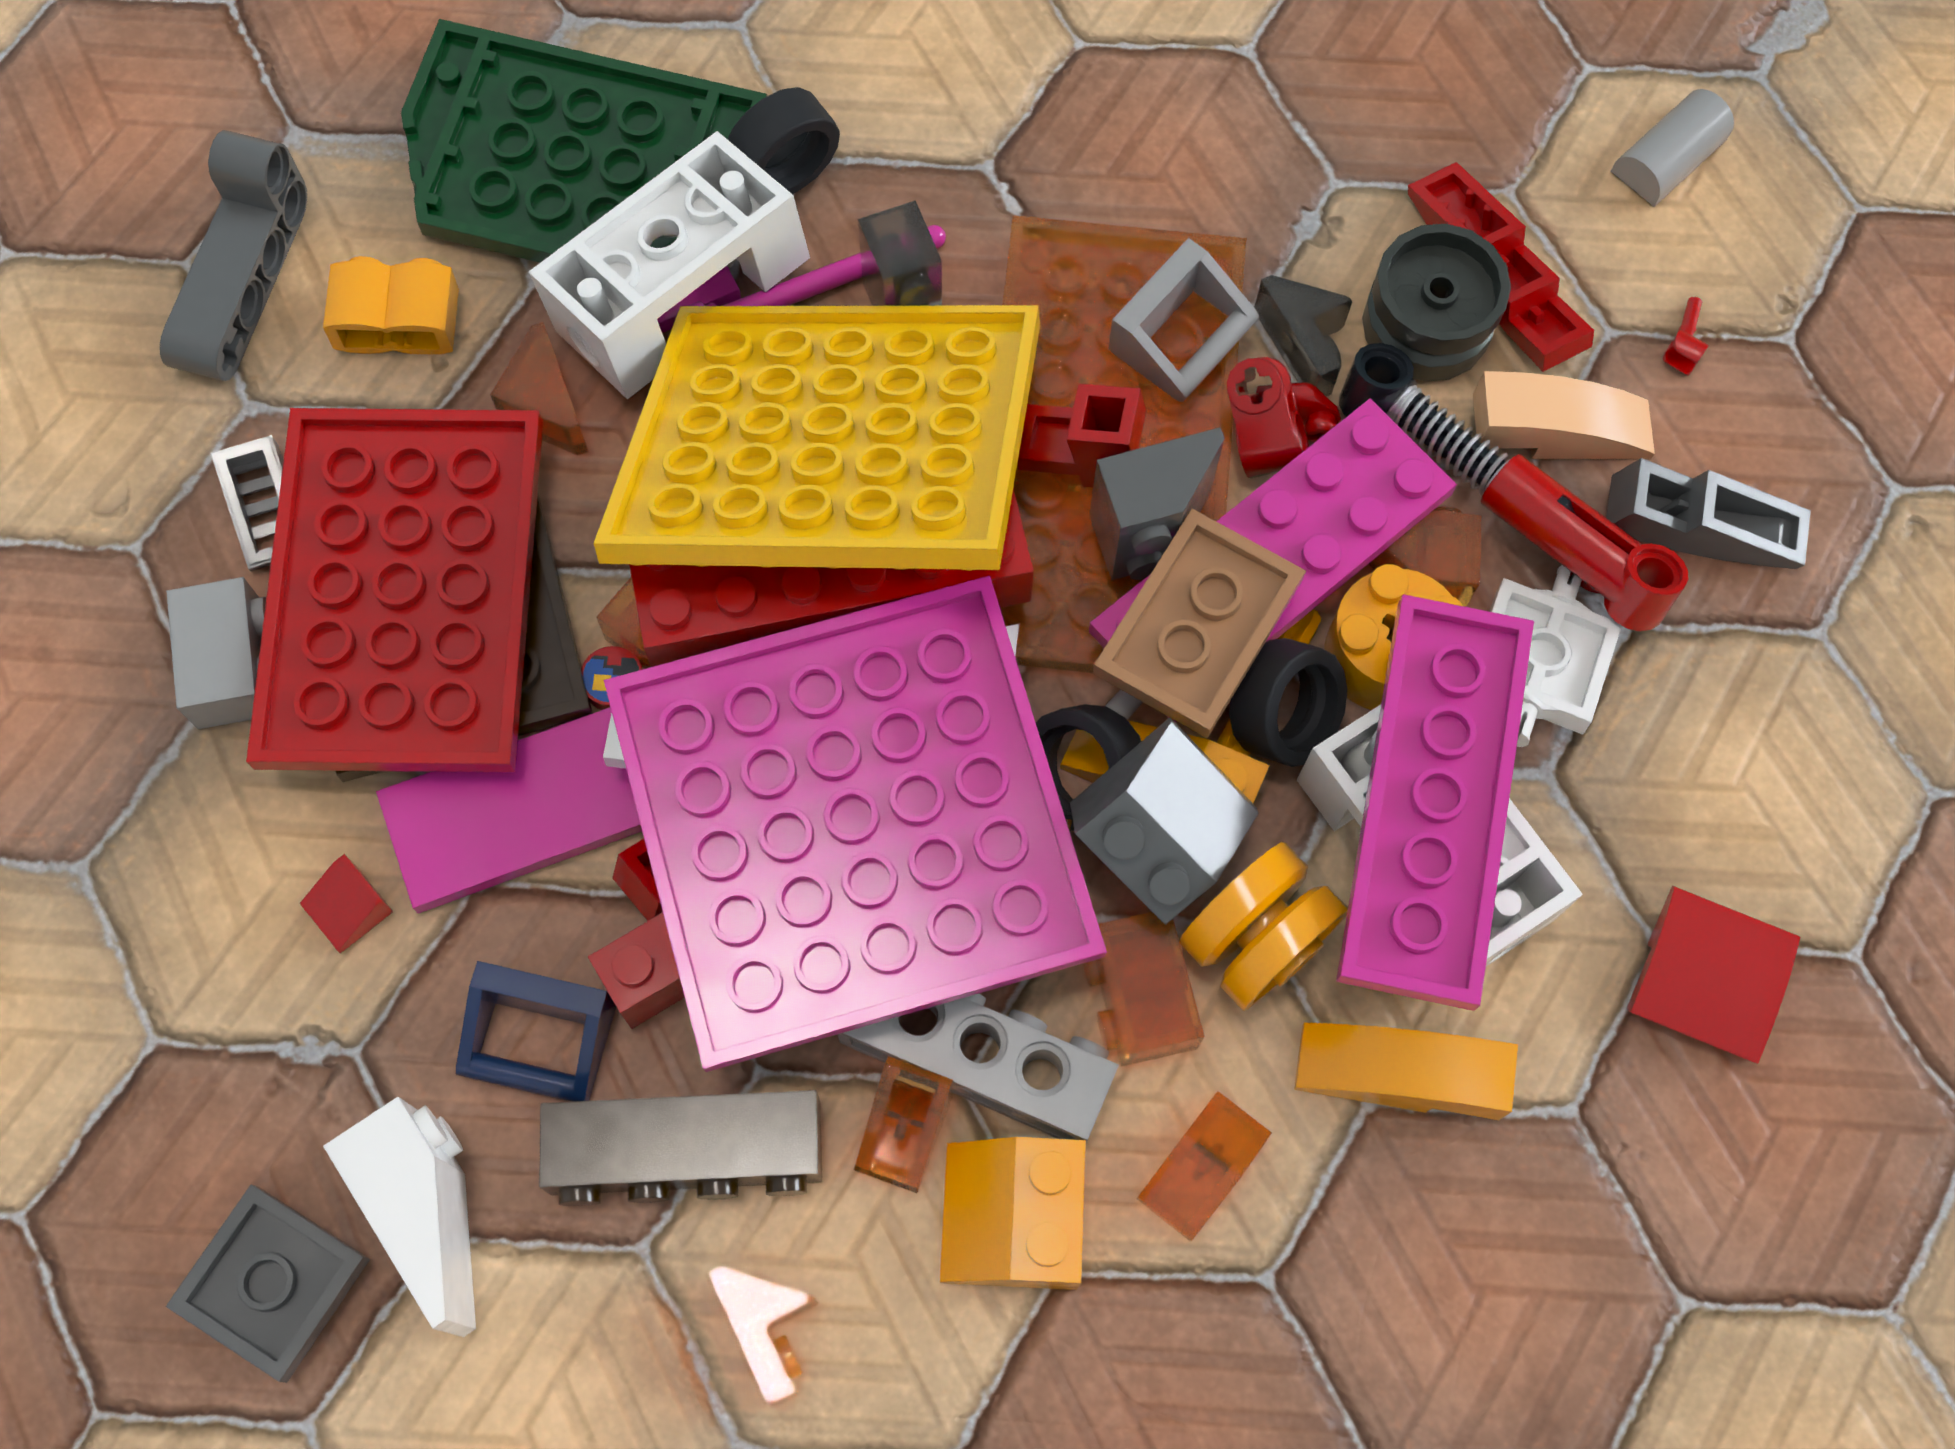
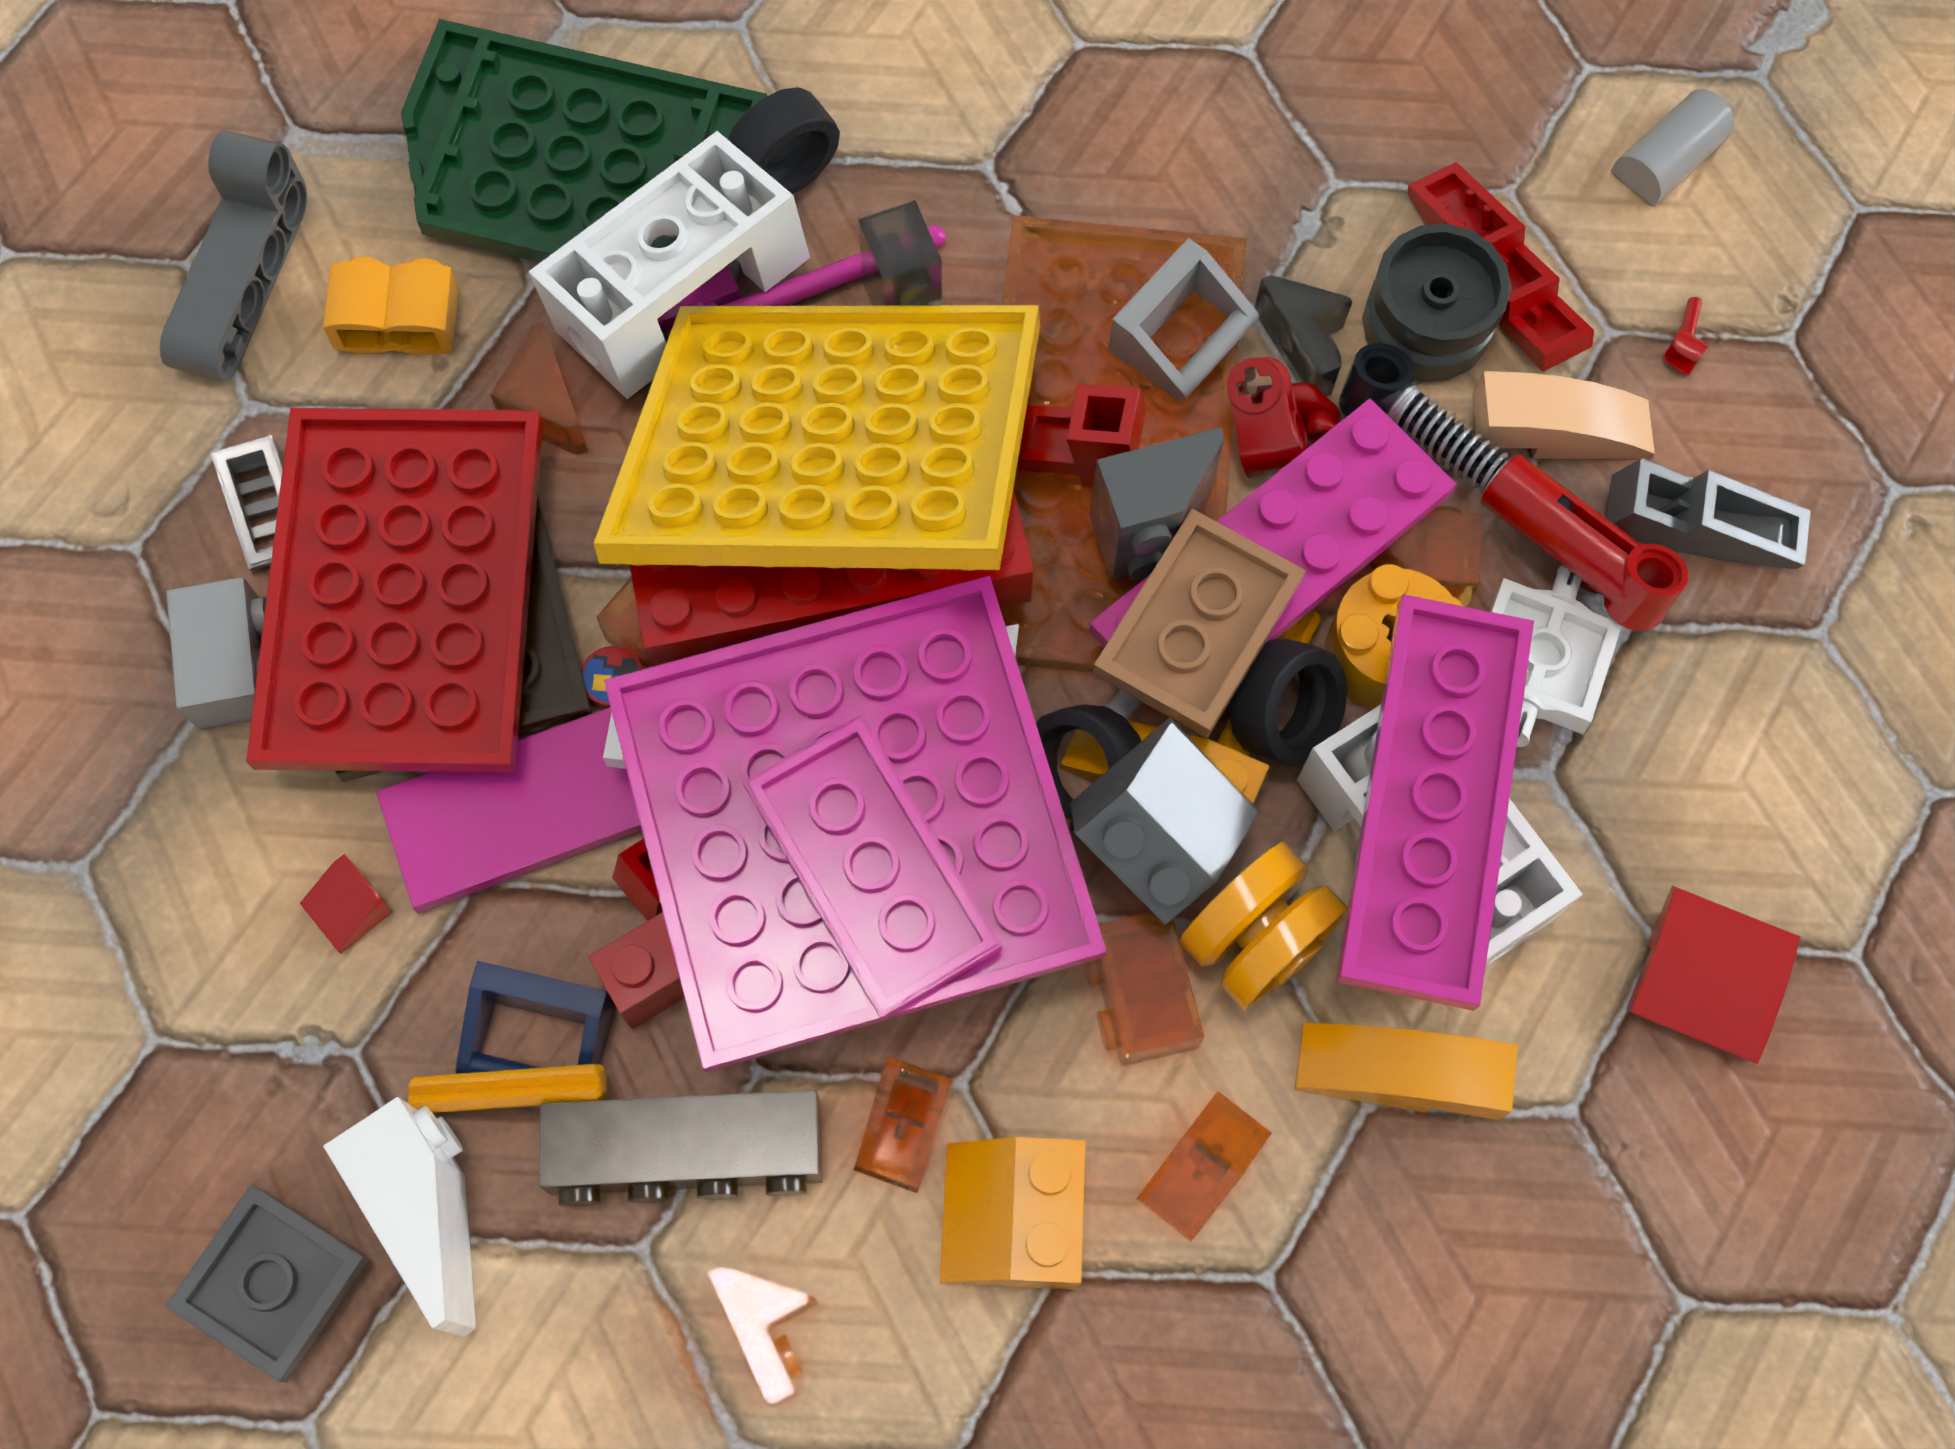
light grey brick [838,994,1119,1143] -> none
none -> light orange axle [408,1064,607,1113]
none -> tile [743,714,1002,1021]

